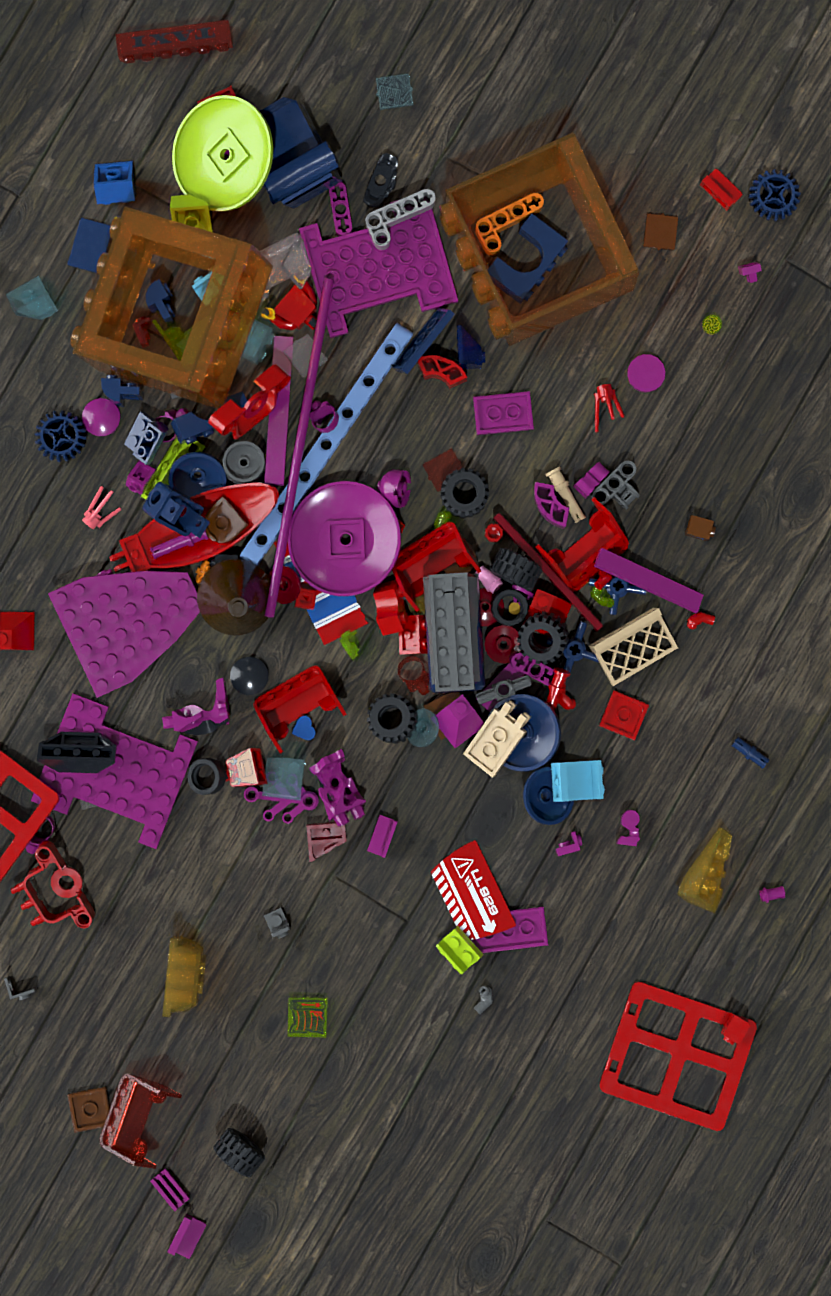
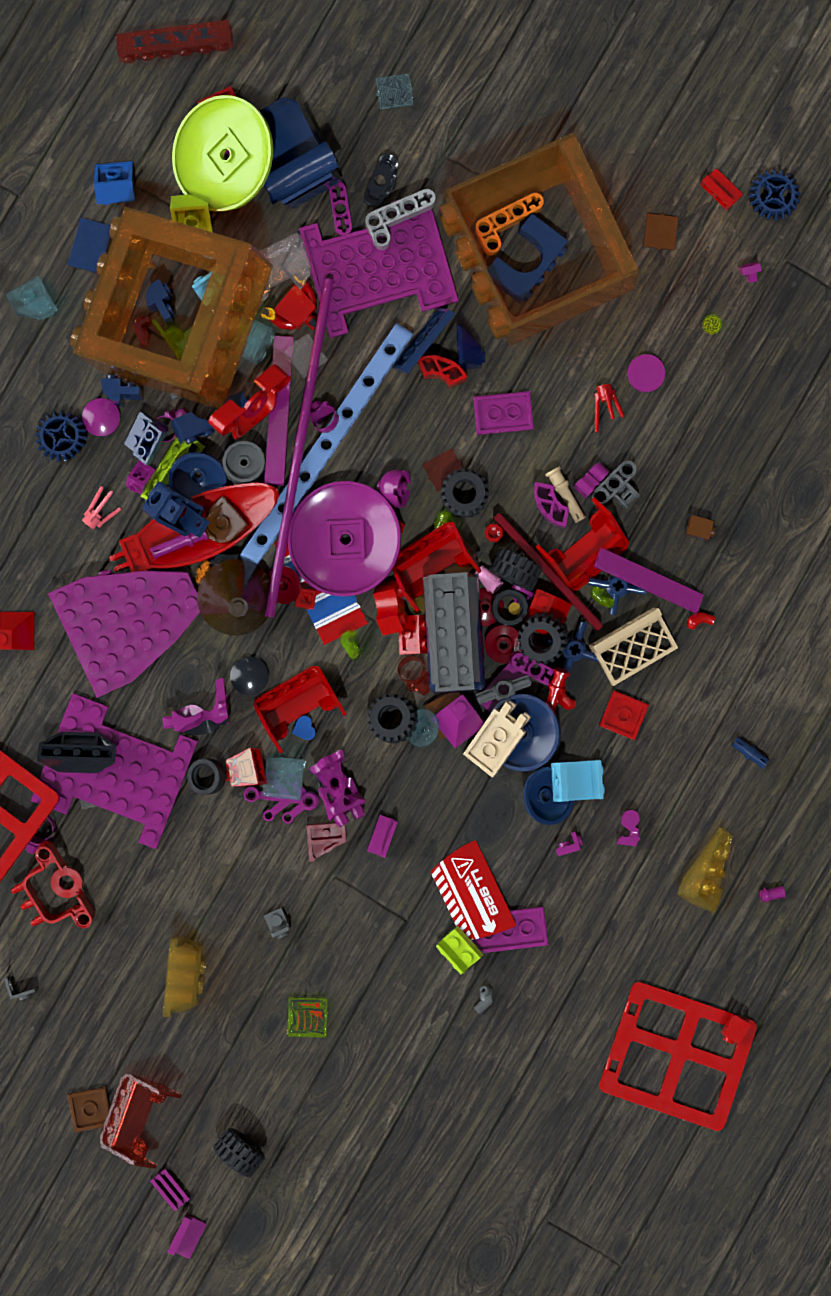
red arm [594,570,612,590] -> none

